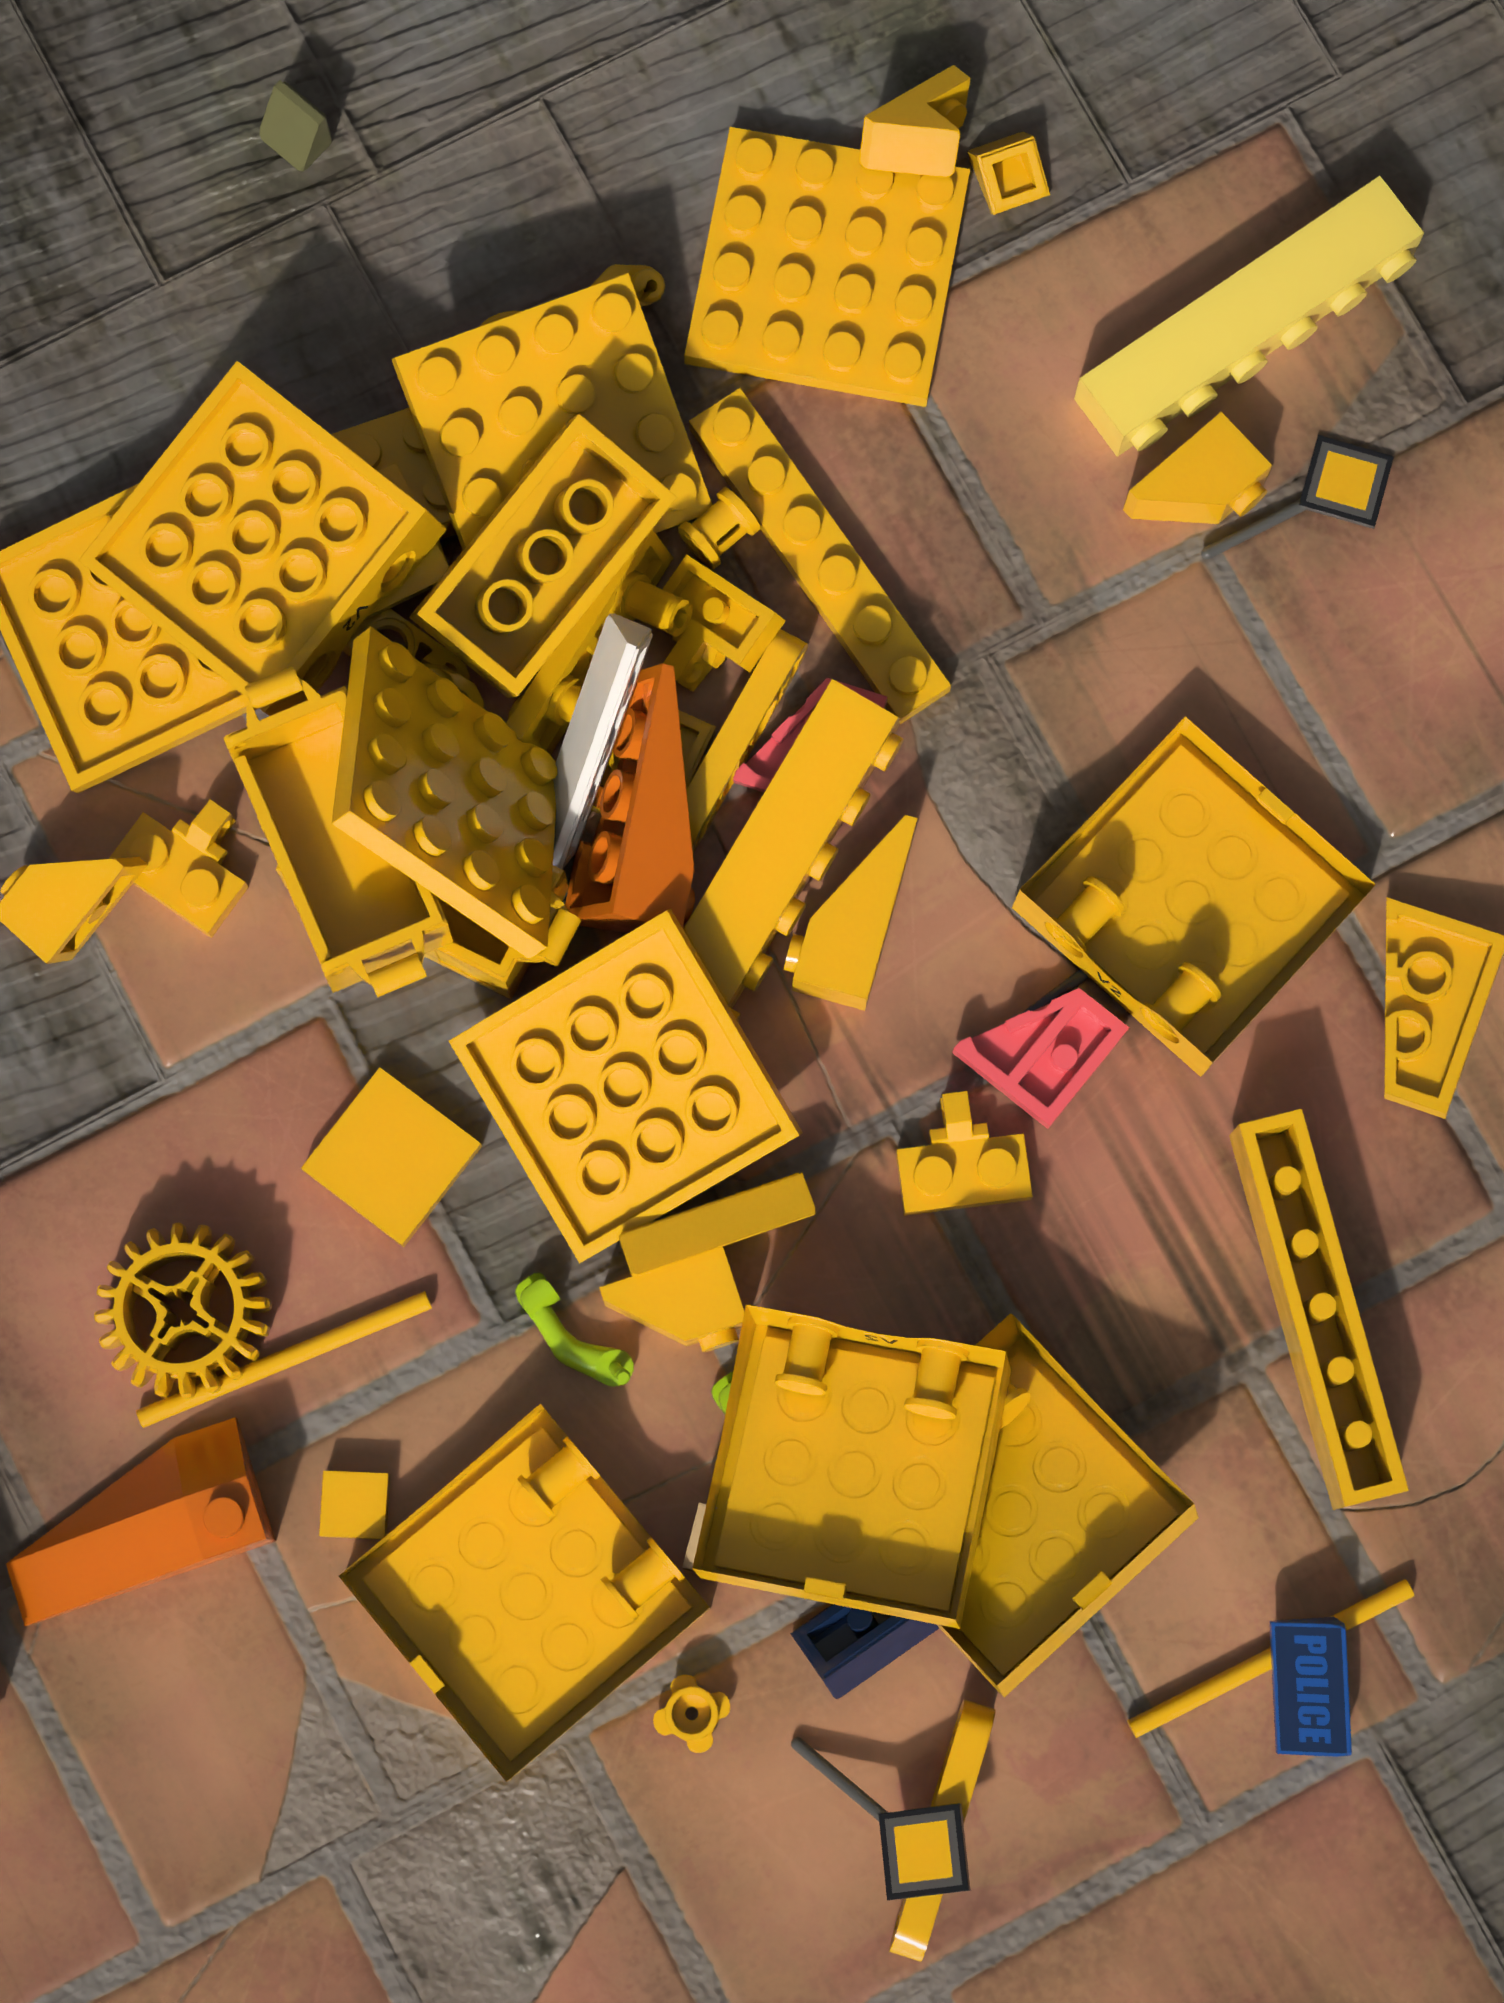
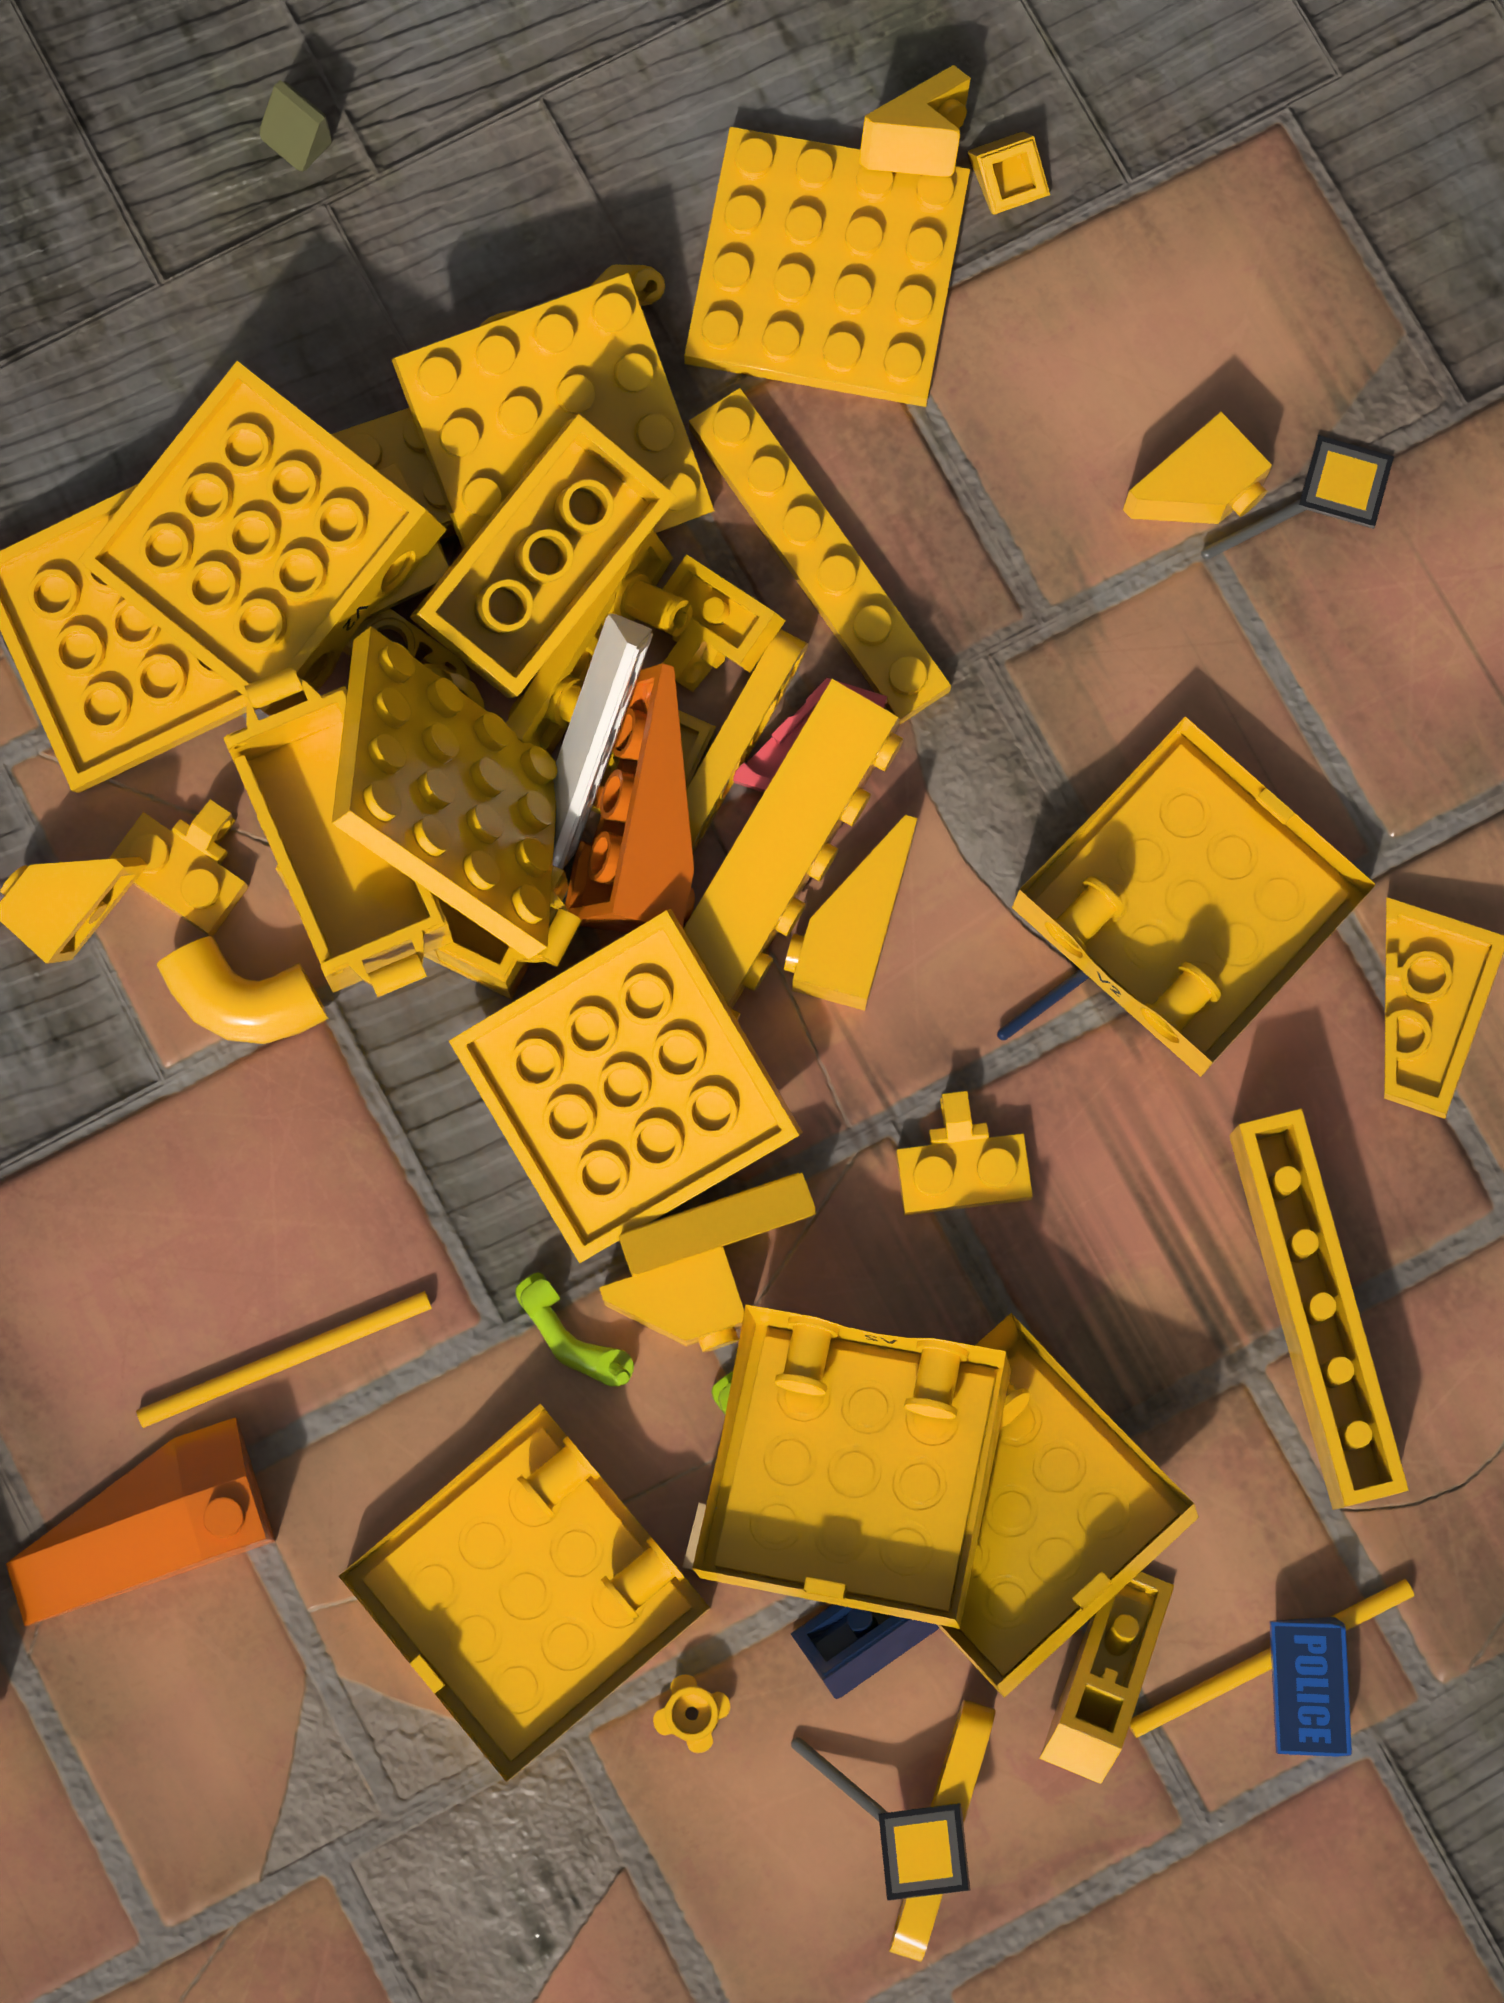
yellow gear [94,1223,272,1399] -> none
yellow tile [301,1067,482,1248] -> none
yellow tile [319,1470,390,1540] -> none
yellow bush [678,487,761,570] -> none
coral wing [952,988,1130,1129] -> none
light yellow brick [1074,176,1424,457] -> none
none -> yellow cylinder [156,936,329,1044]
none -> yellow slope [1039,1572,1175,1784]

